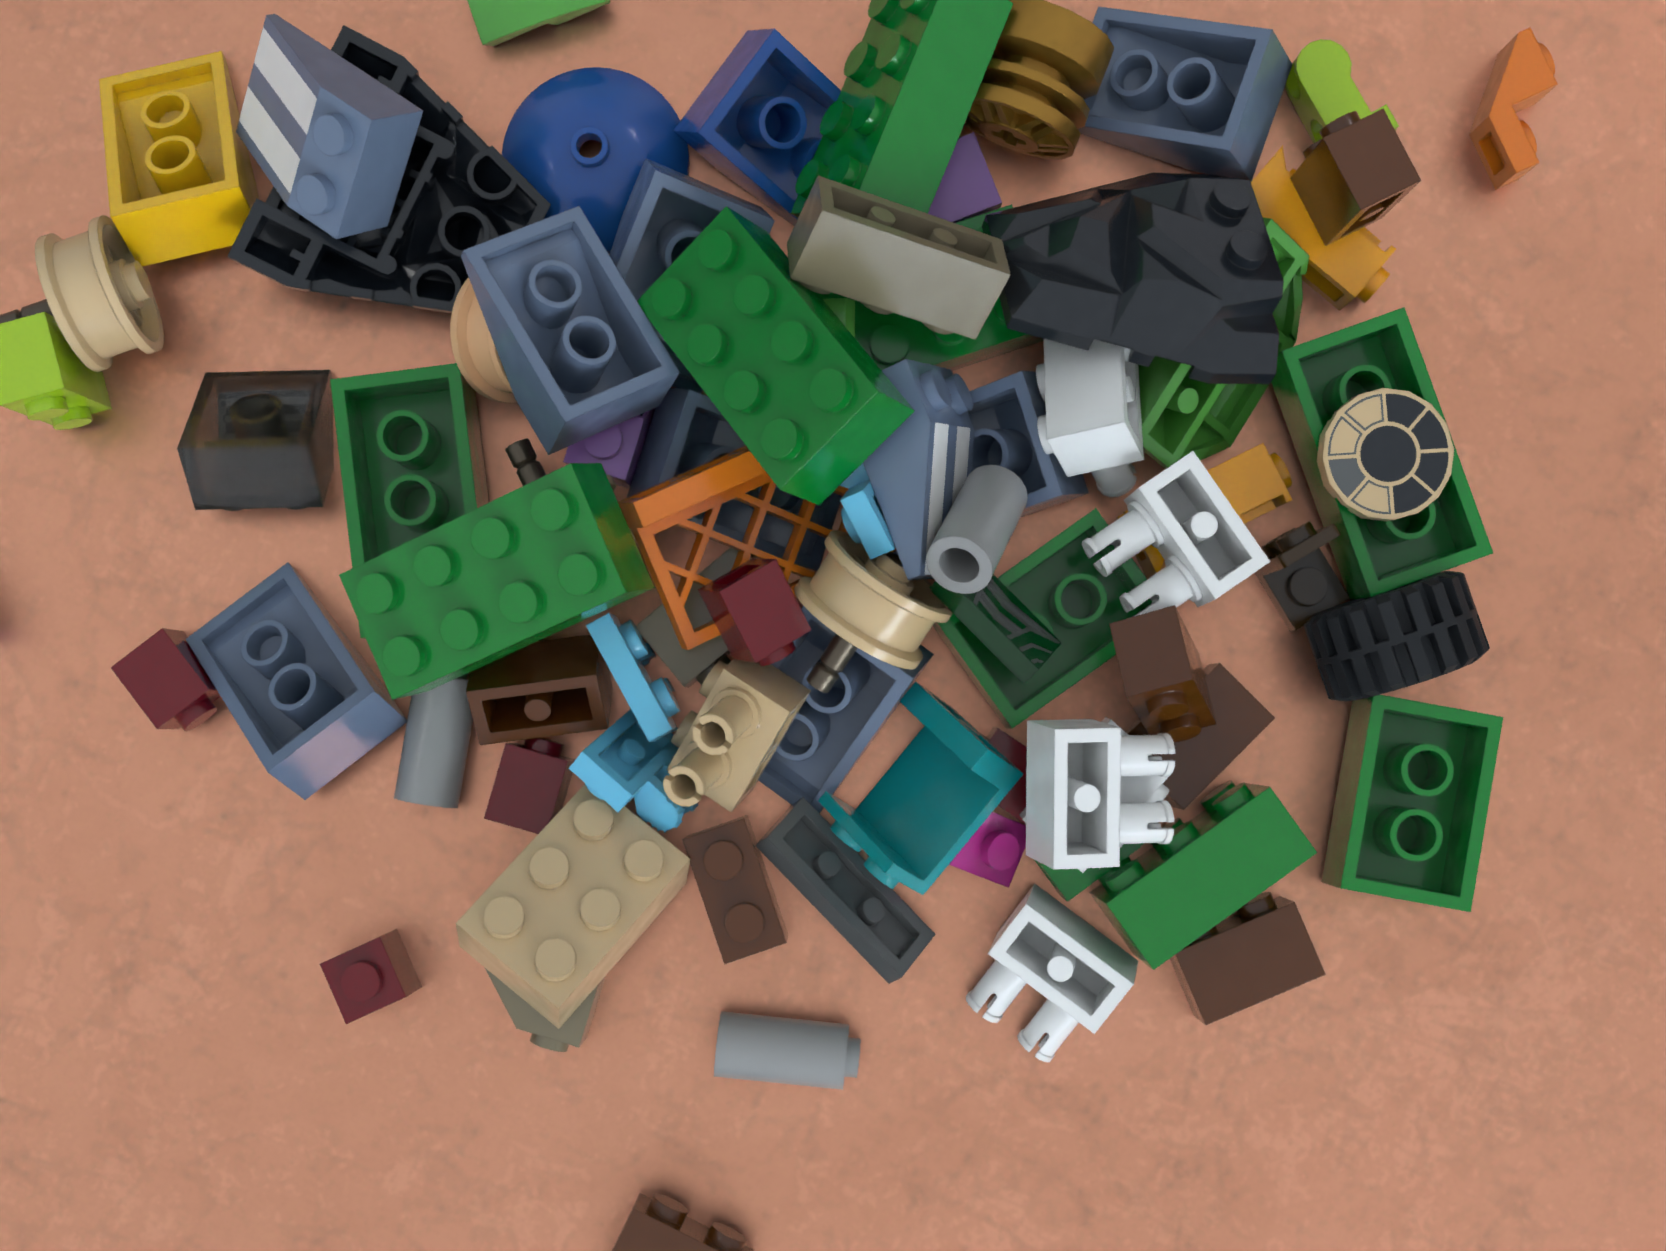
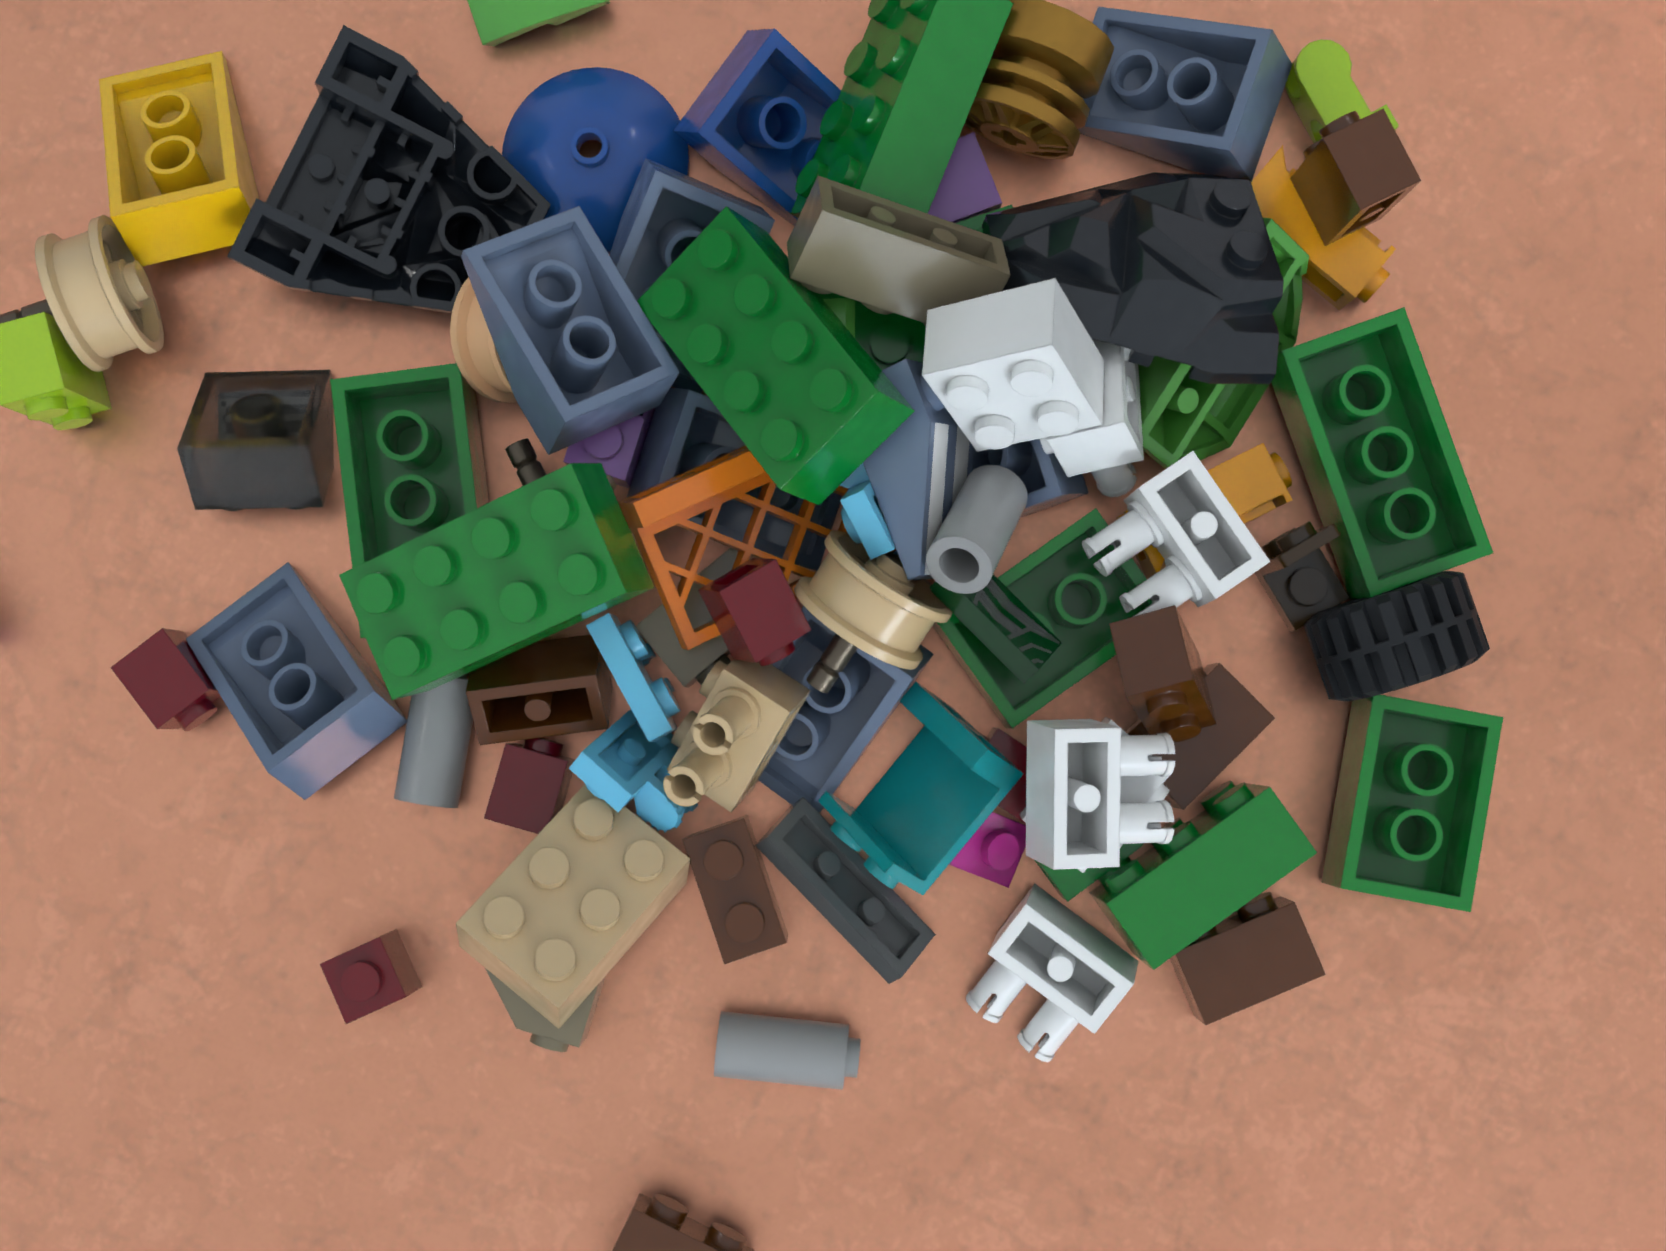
sand blue slope [236,14,423,239] -> none
tile [1317,388,1454,522] -> none
orange slope [1469,27,1558,190] -> none
none -> white brick [922,278,1104,452]

